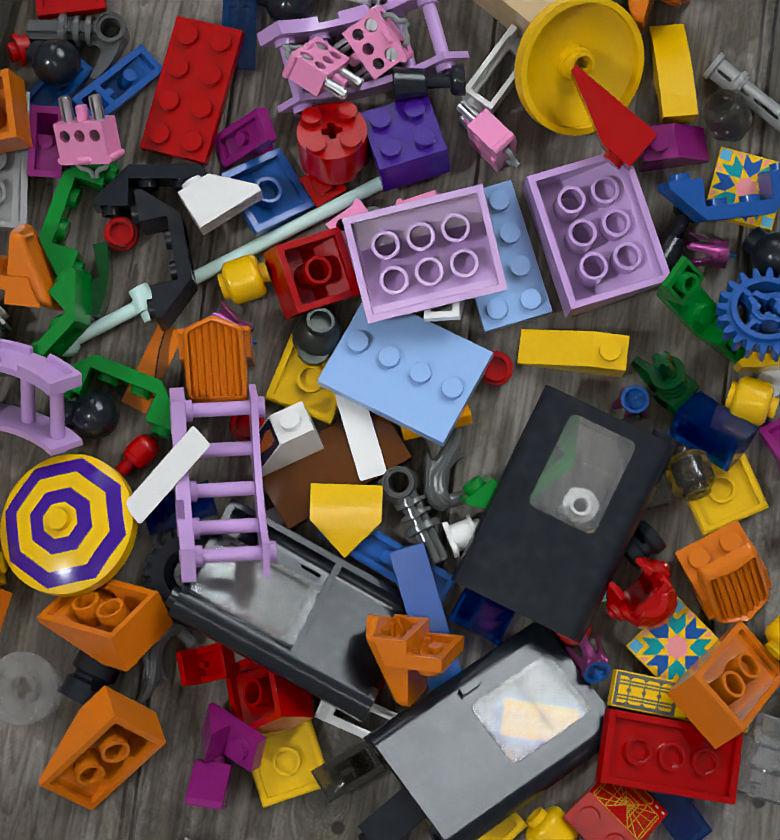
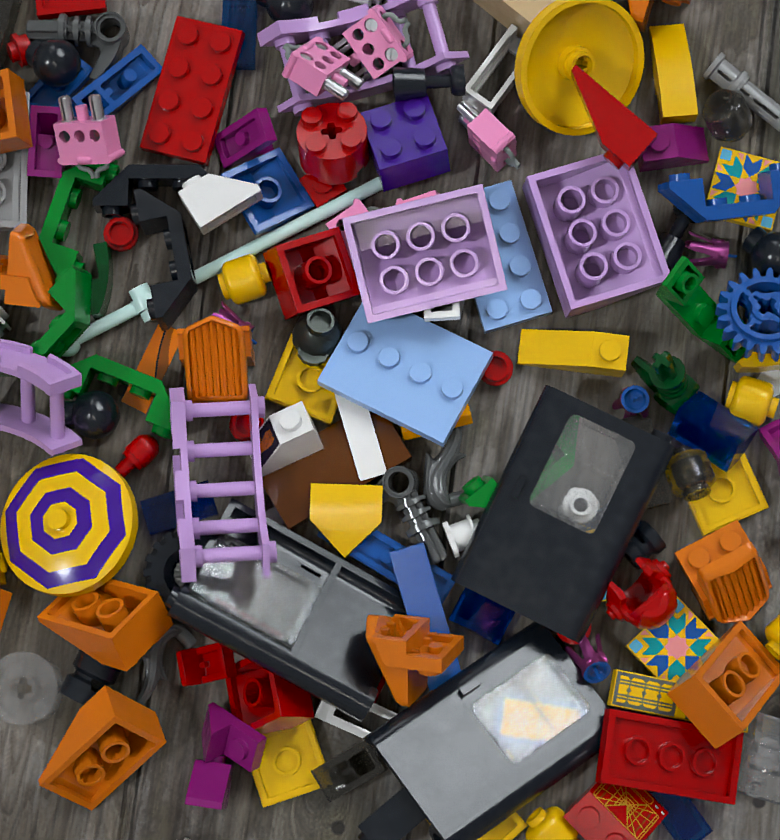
white sticker [126,426,210,524] -> none

